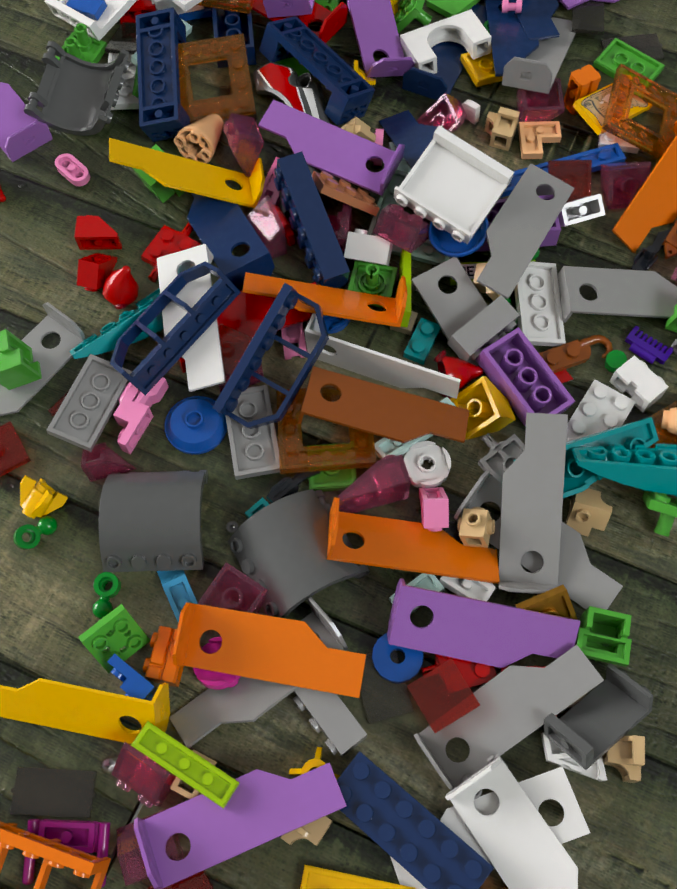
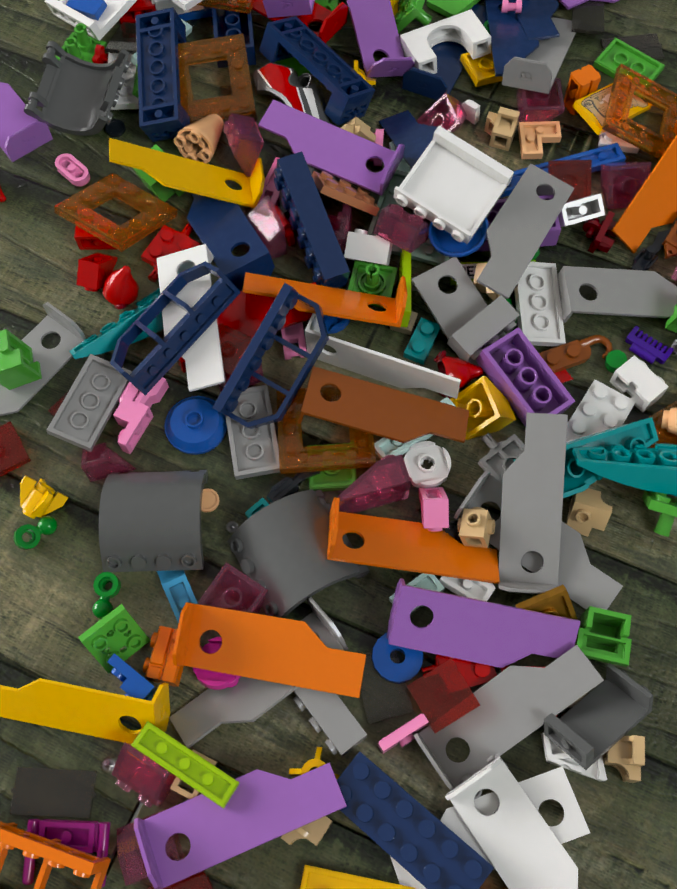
none -> clear orange plate [55,173,178,252]
none -> red piece [92,44,109,64]
none -> black piece [105,119,126,137]
none -> light nougat piece [201,488,220,512]
none -> bright pink plate [378,713,429,754]
none -> dark red hips [583,211,617,253]

